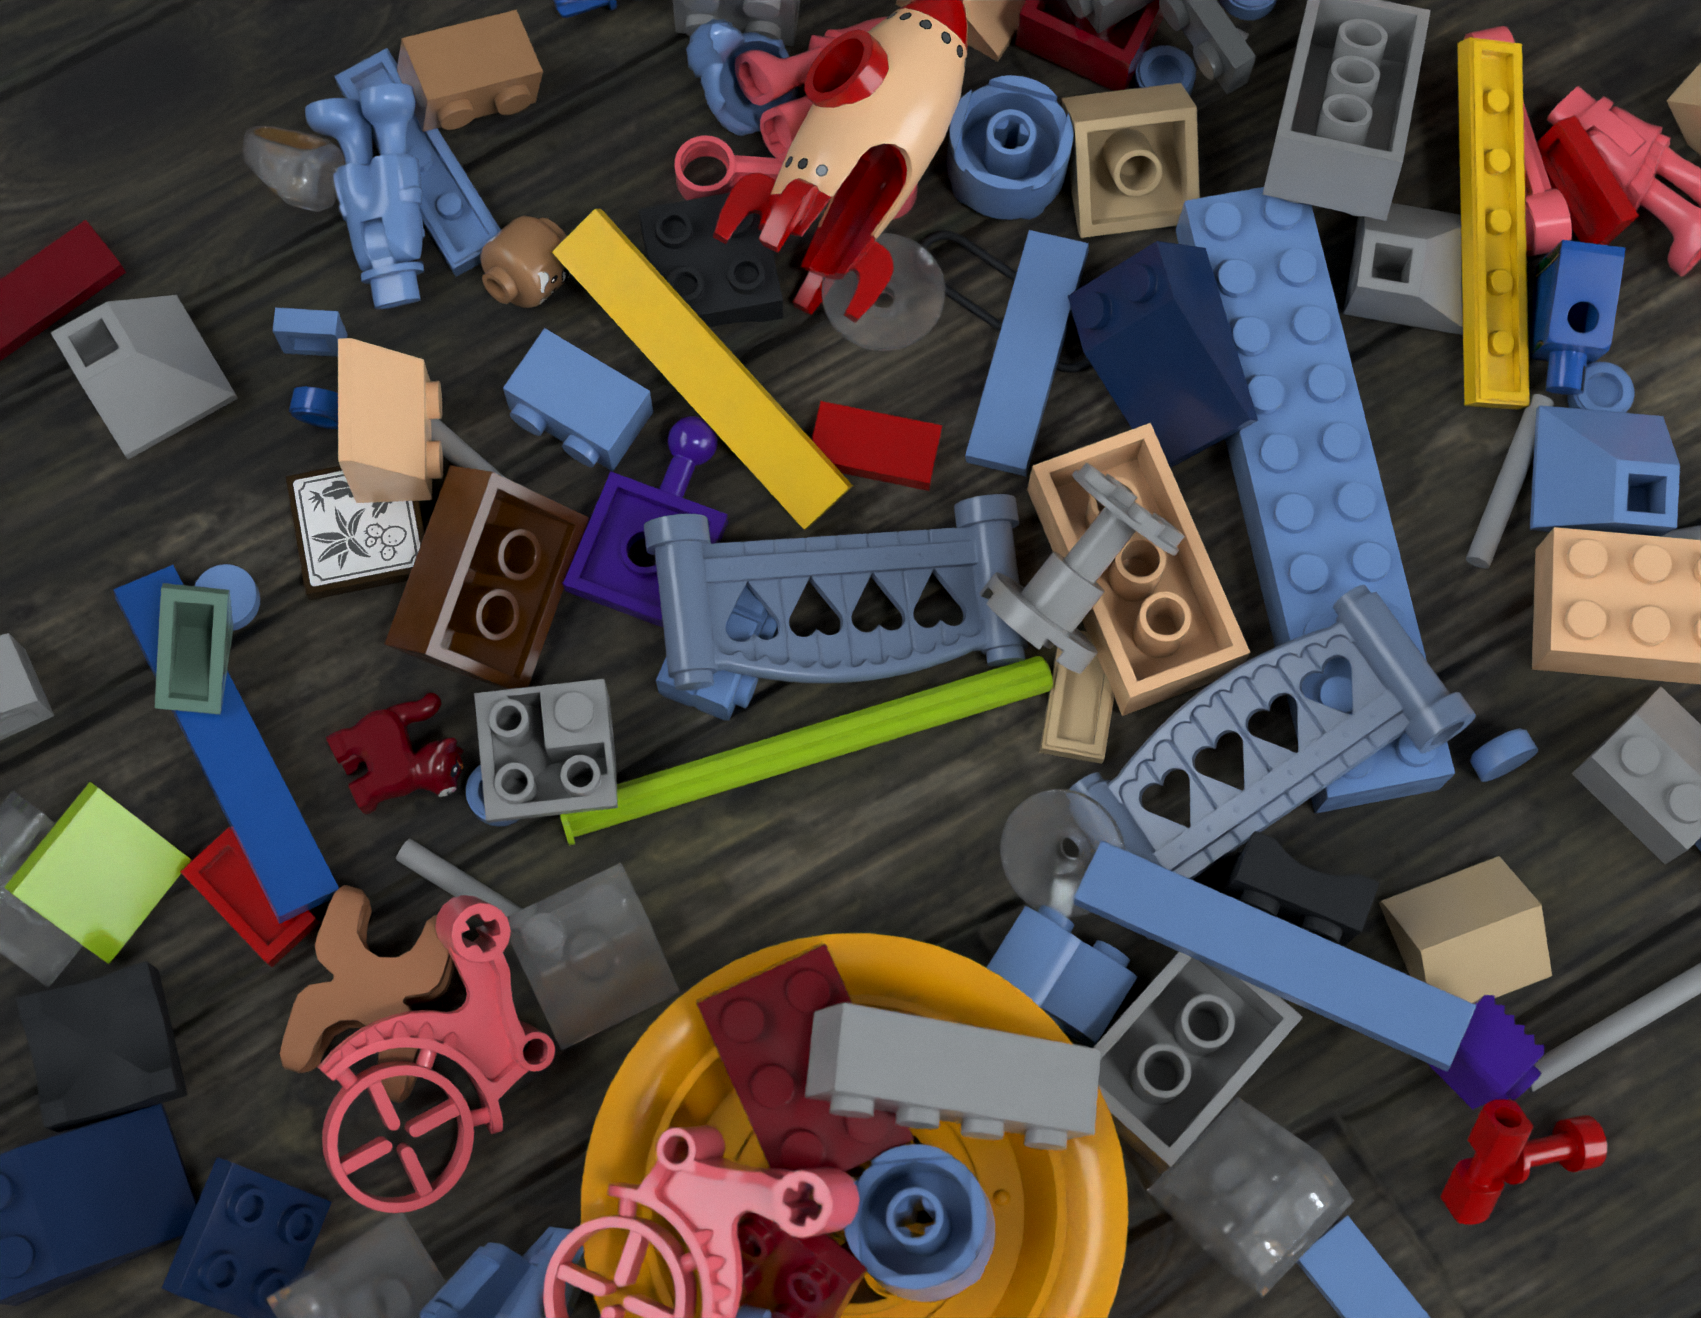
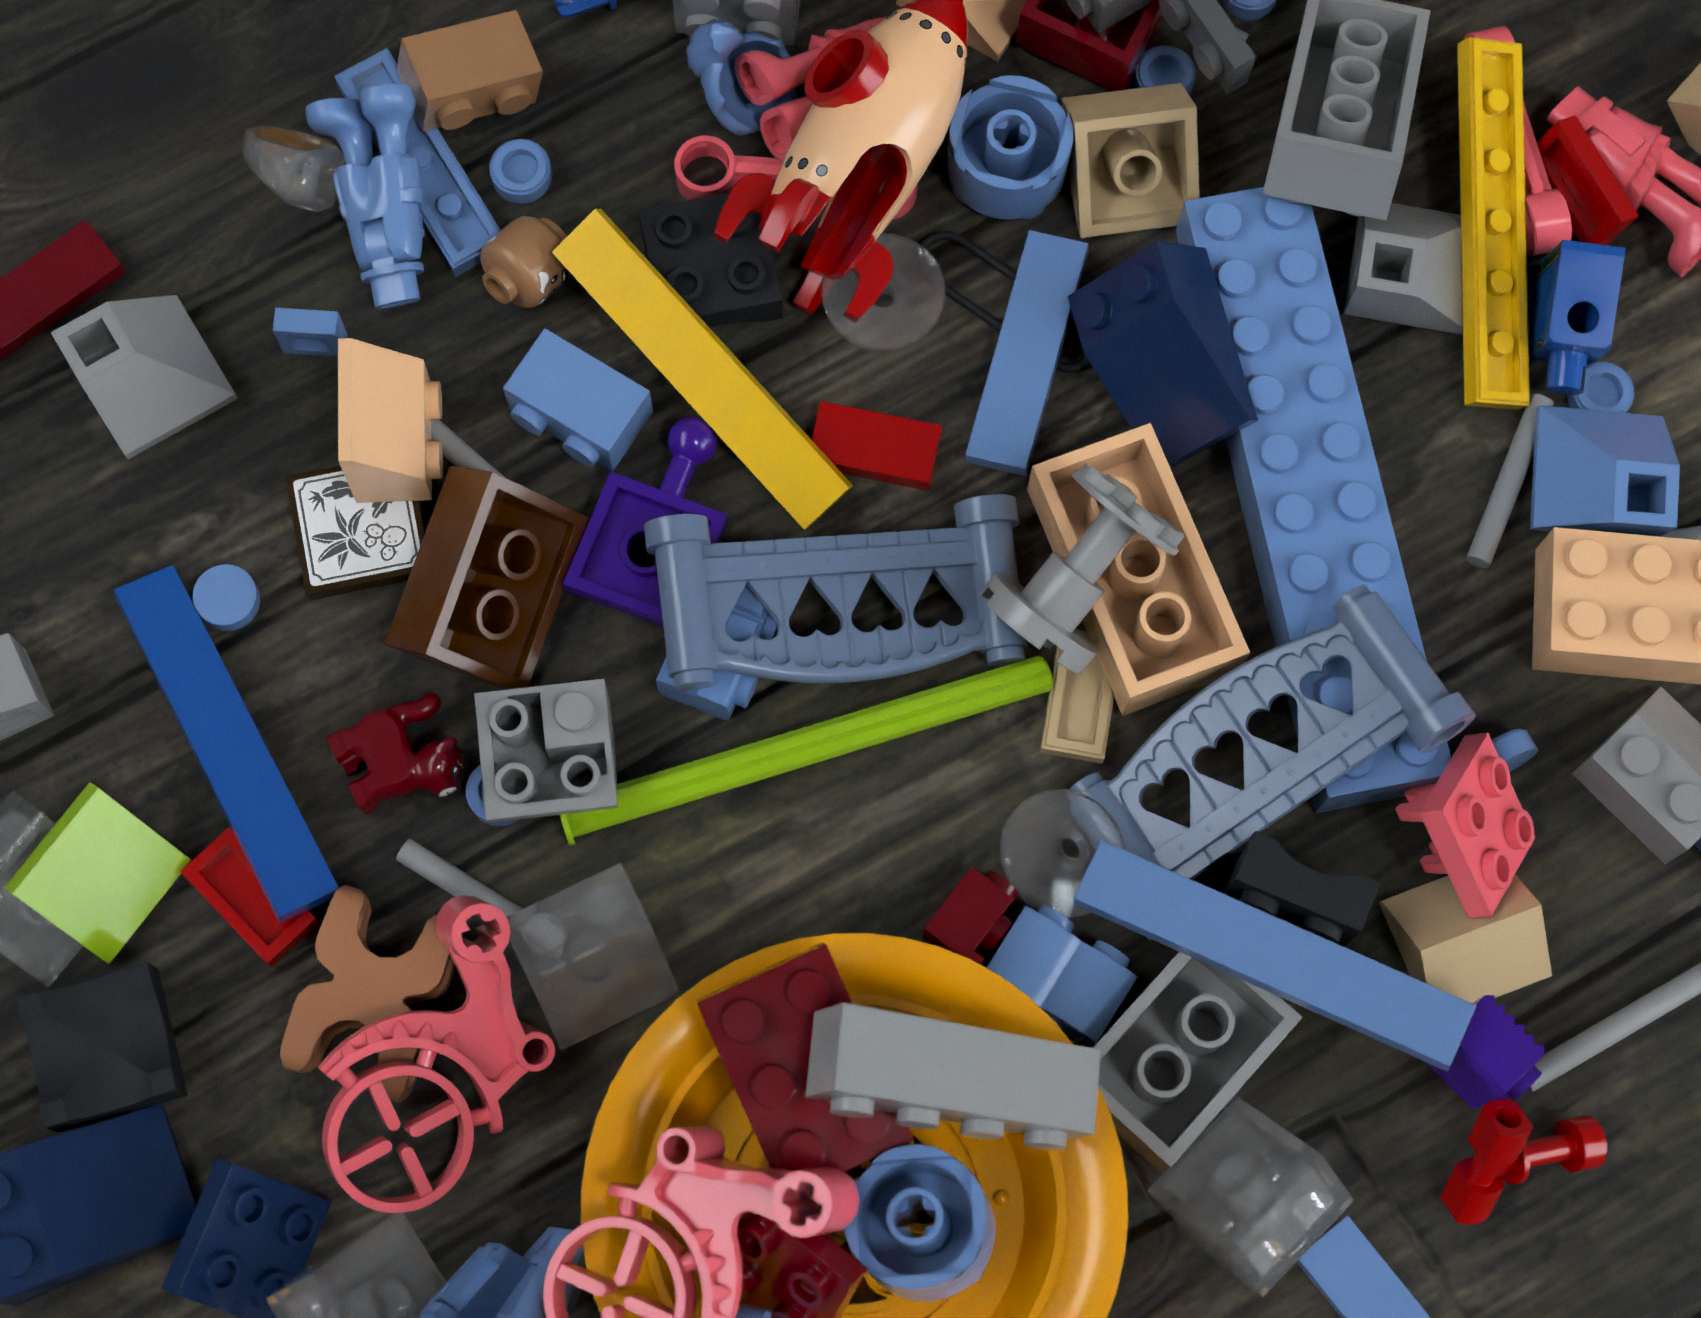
sand green slope [155,583,233,715] -> none
blue tile [289,387,338,429] -> none
none -> medium blue tile [489,139,552,204]
none -> dark red brick [922,867,1020,965]
none -> coral plate [1395,733,1535,918]

